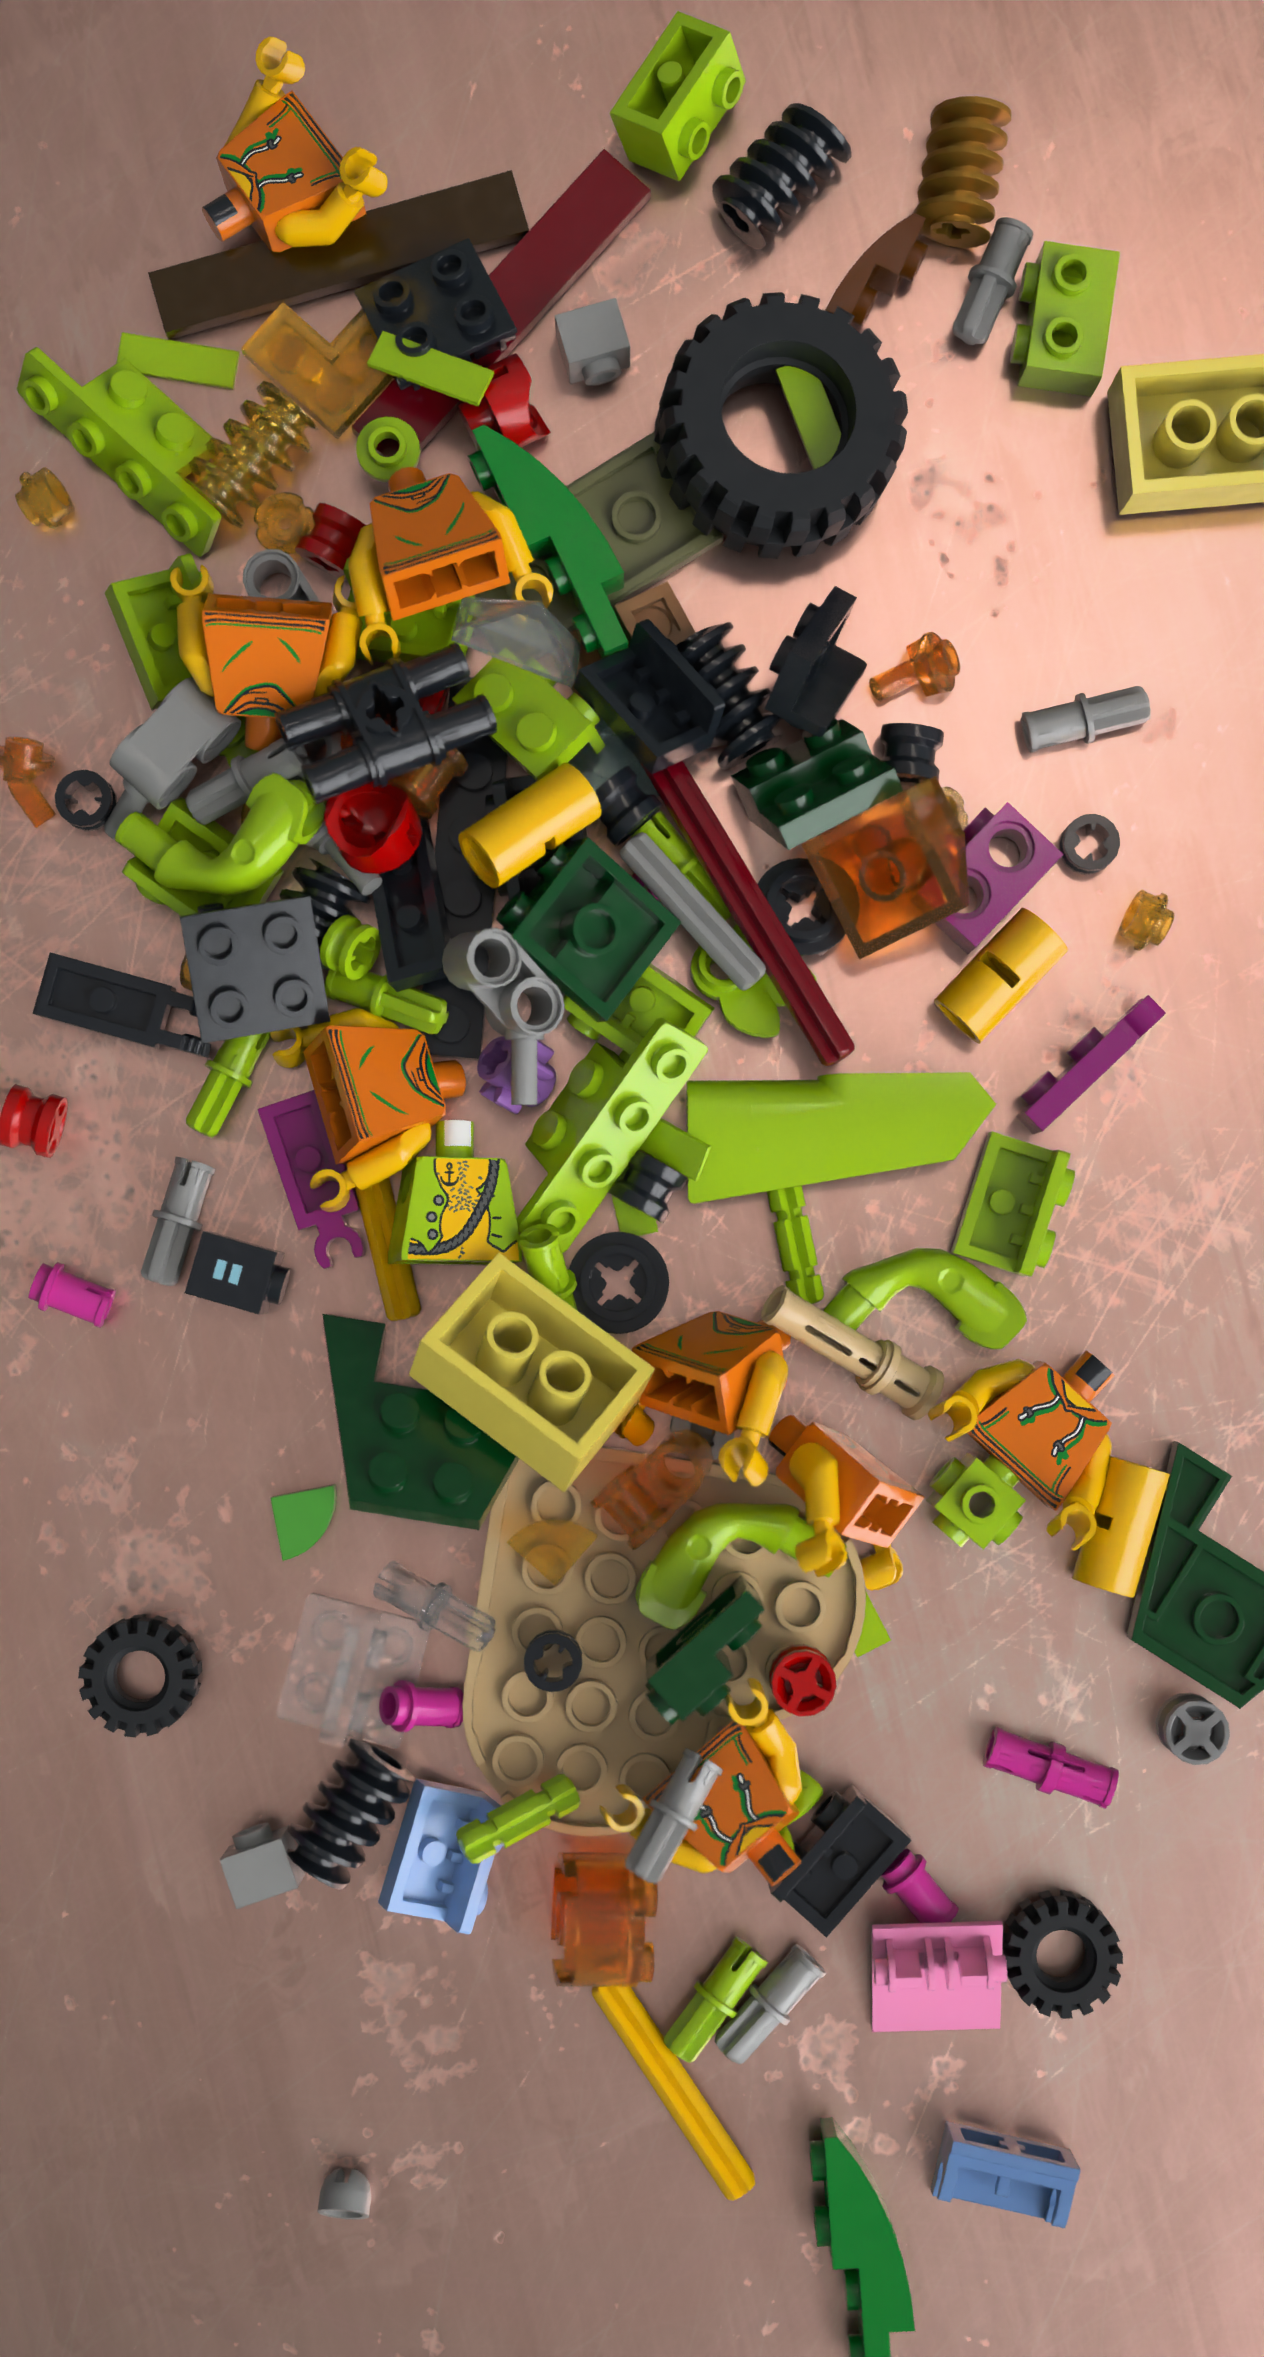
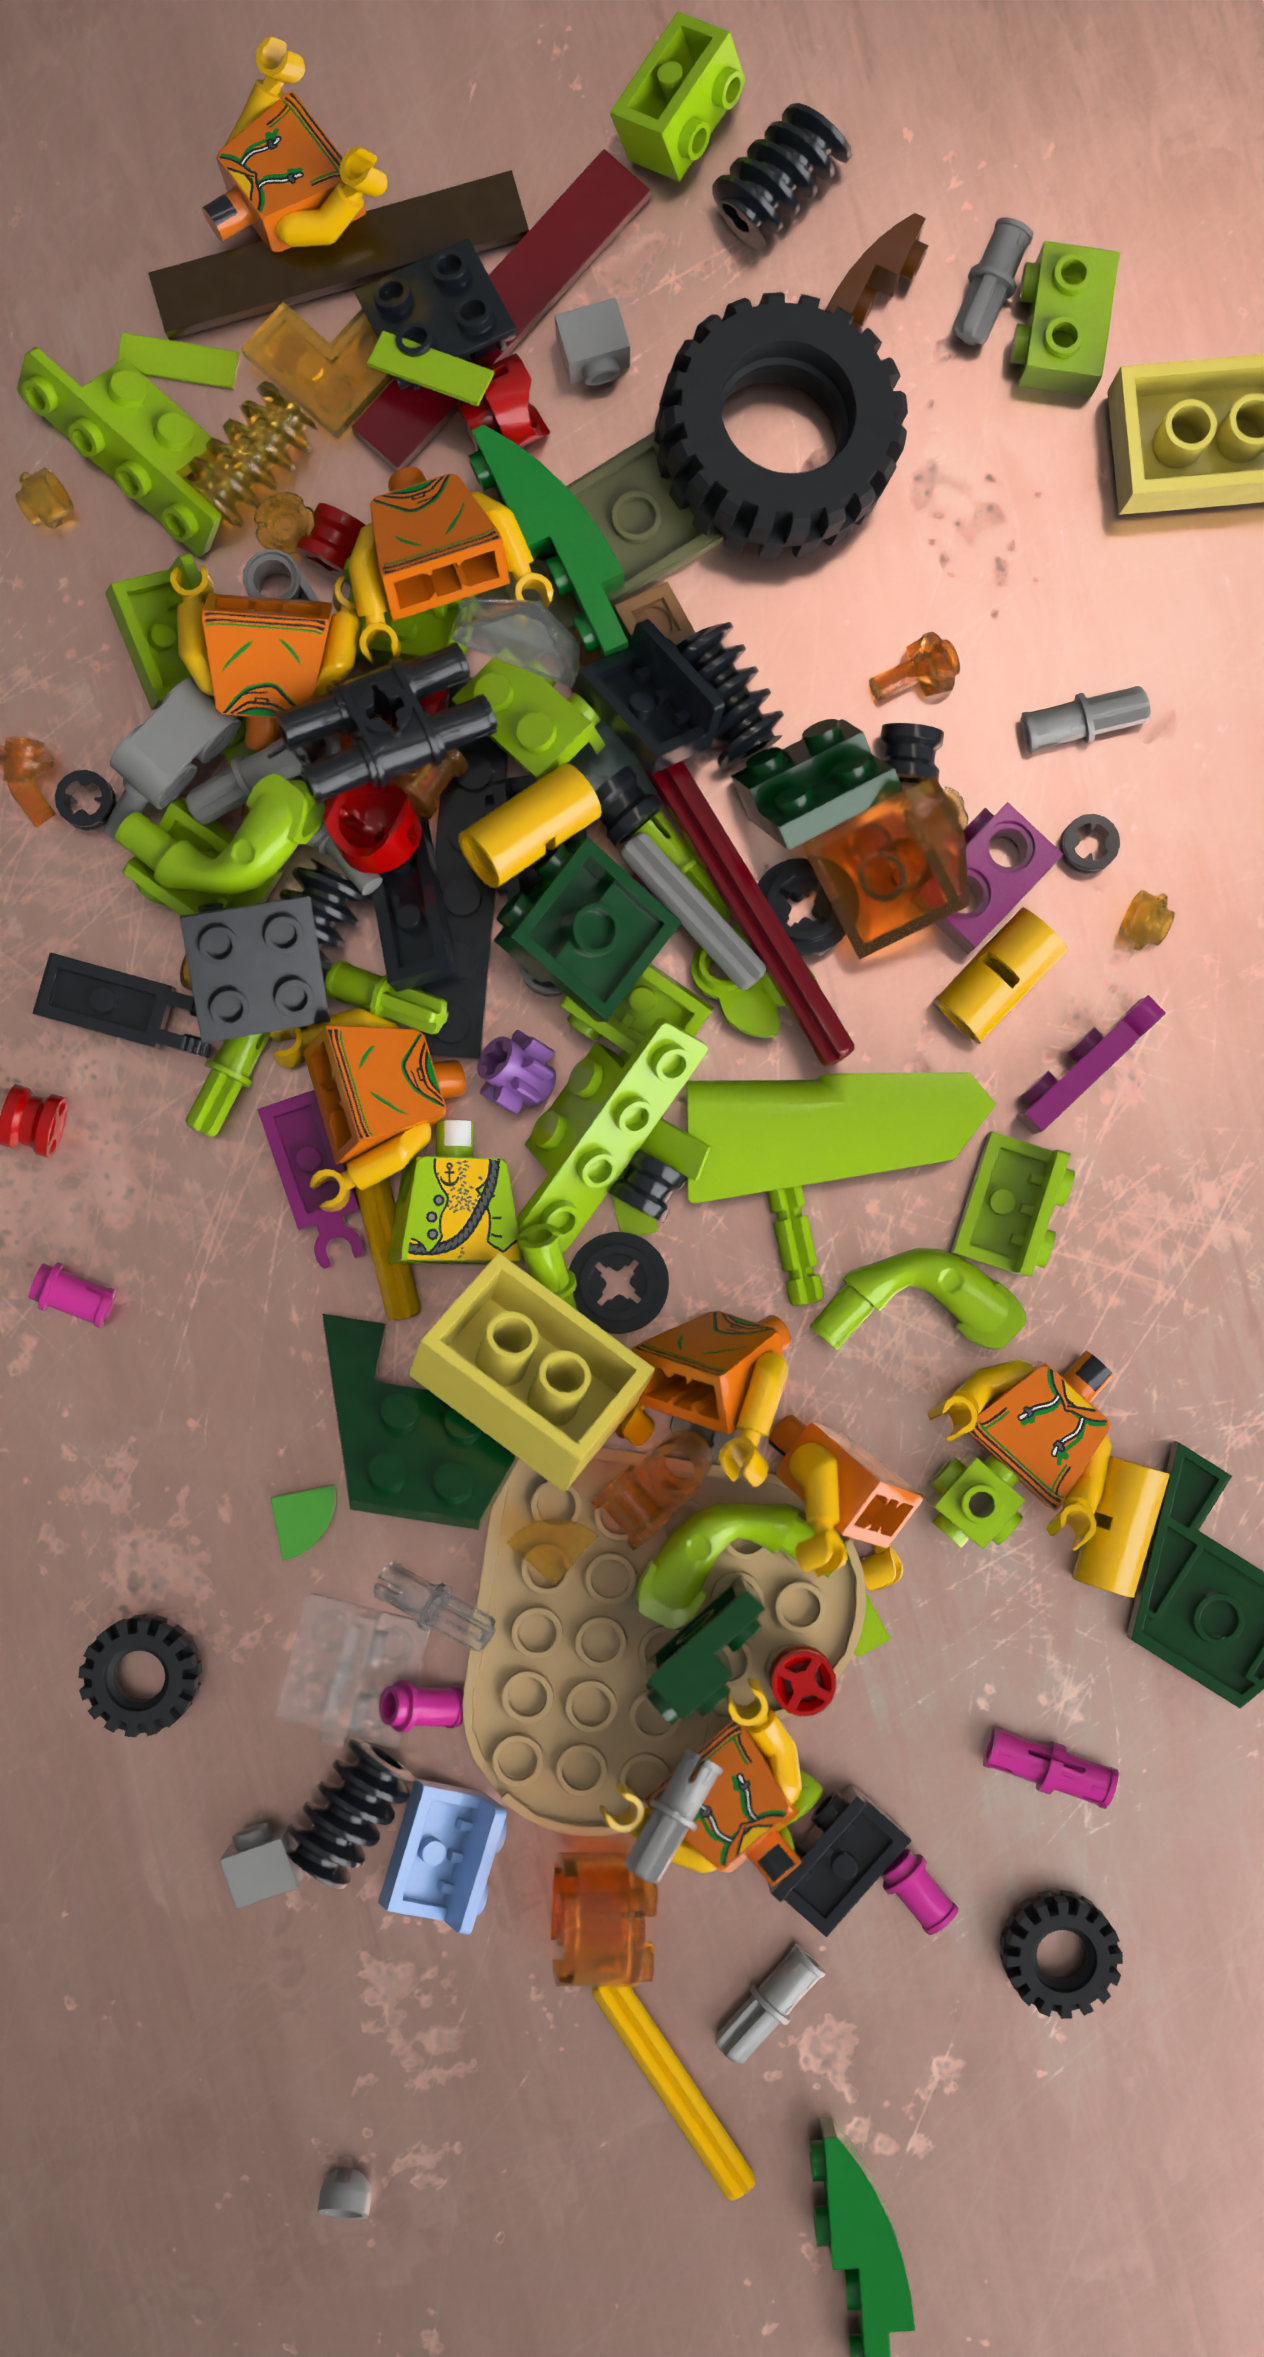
light grey axle [141,1157,216,1286] -> none
black brick [185,1231,290,1315] -> none
lime bush [320,915,381,980] -> none
lime plate [356,417,420,482] -> none
light grey beam [442,928,565,1105] -> none
lime axle [456,1774,581,1864] -> none
black bush [524,1630,582,1692] -> none
lime axle [664,1936,768,2063] -> none
tan pin [761,1285,944,1421] -> none
black bracket [764,586,867,737] -> none
lime window [775,366,841,470] -> none
bright pink hinge [872,1921,1007,2032] -> none
pearl gold piece [914,96,1012,249] -> none
medium blue hinge [930,2121,1081,2228] -> none
flat silver wheel [1156,1693,1230,1765] -> none

